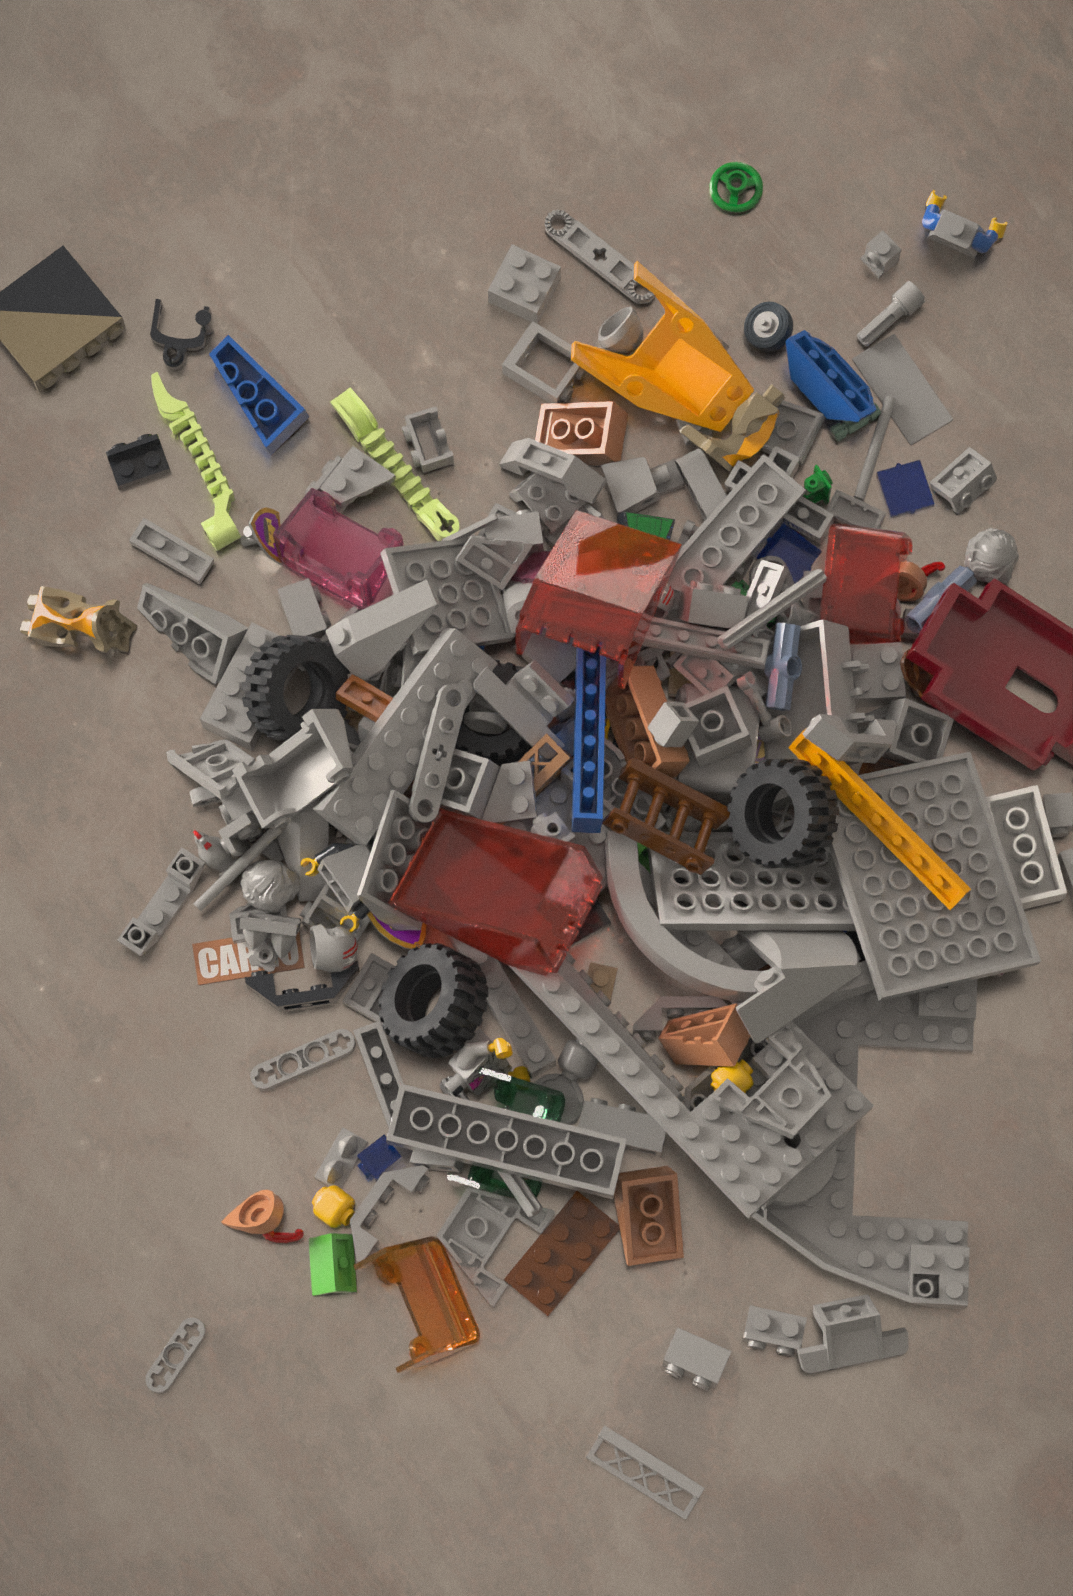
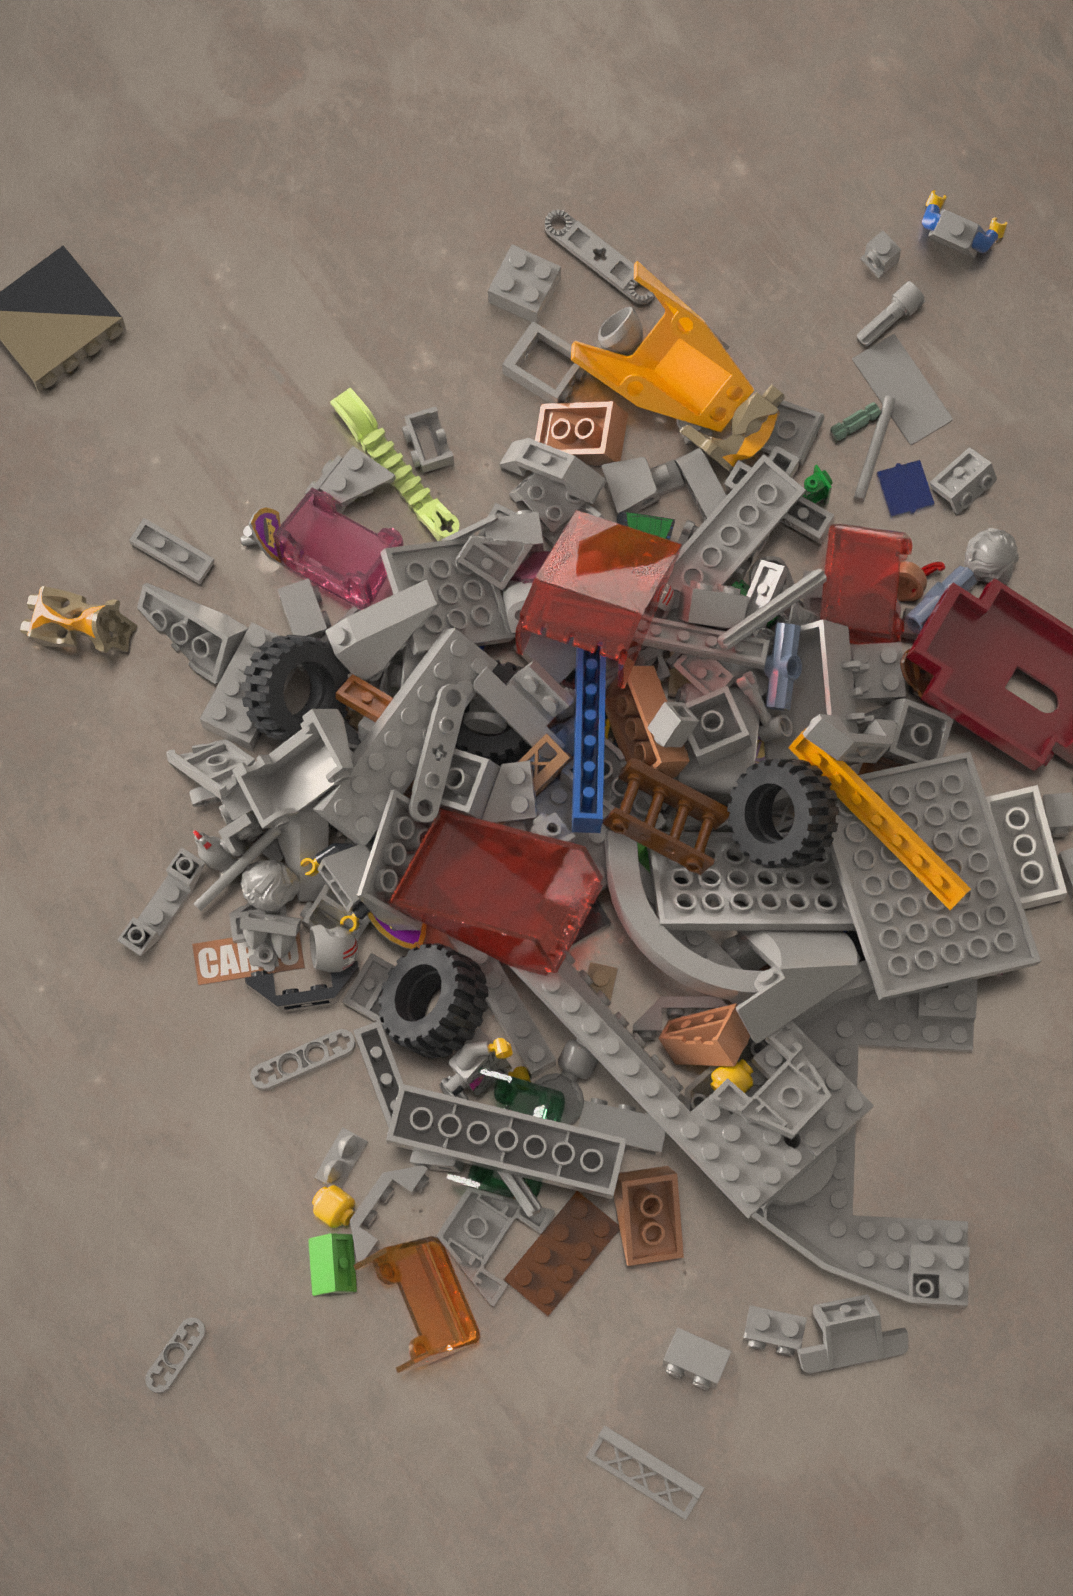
black bracket [106,434,171,490] -> none
black piece [150,299,213,370] -> none
yellowish green piece [151,372,241,551] -> none
blue wedge [209,335,310,455] -> none
nougat piece [221,1190,304,1243] -> none
clear blue brick [357,1134,403,1182] -> none
green piece [709,162,763,213] -> none
black wheel [744,301,793,352] -> none
clear blue piece [756,523,822,584] -> none
blue wedge [786,330,877,422] -> none
light grey plate [826,489,886,539] -> none

